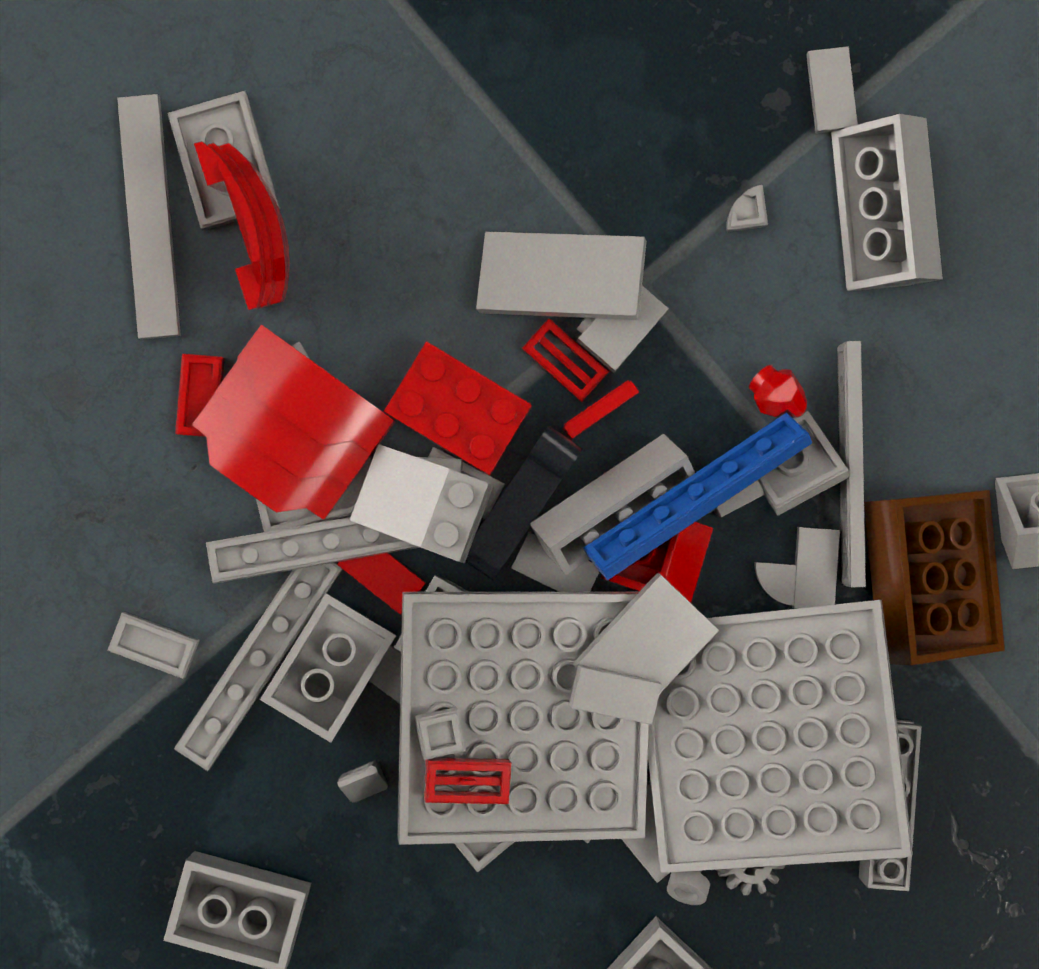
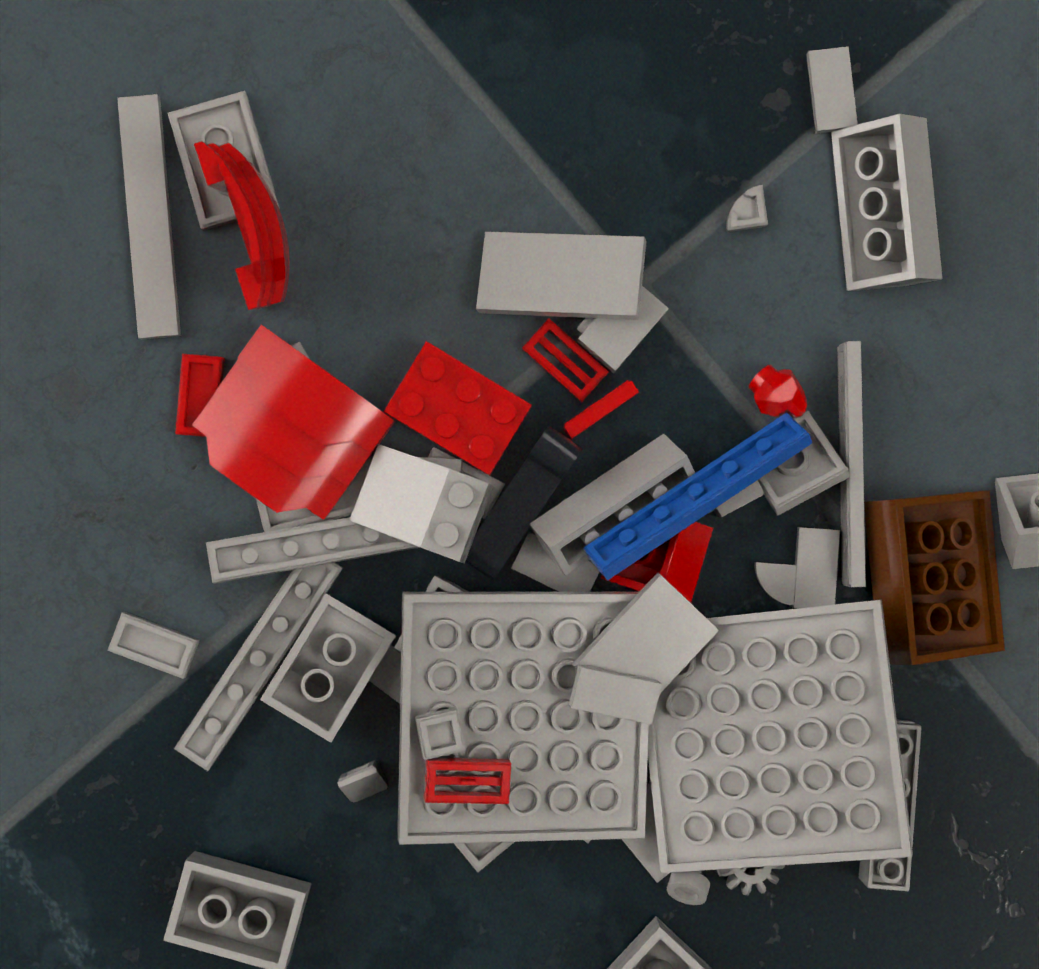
red tile [337,553,426,615] -> none

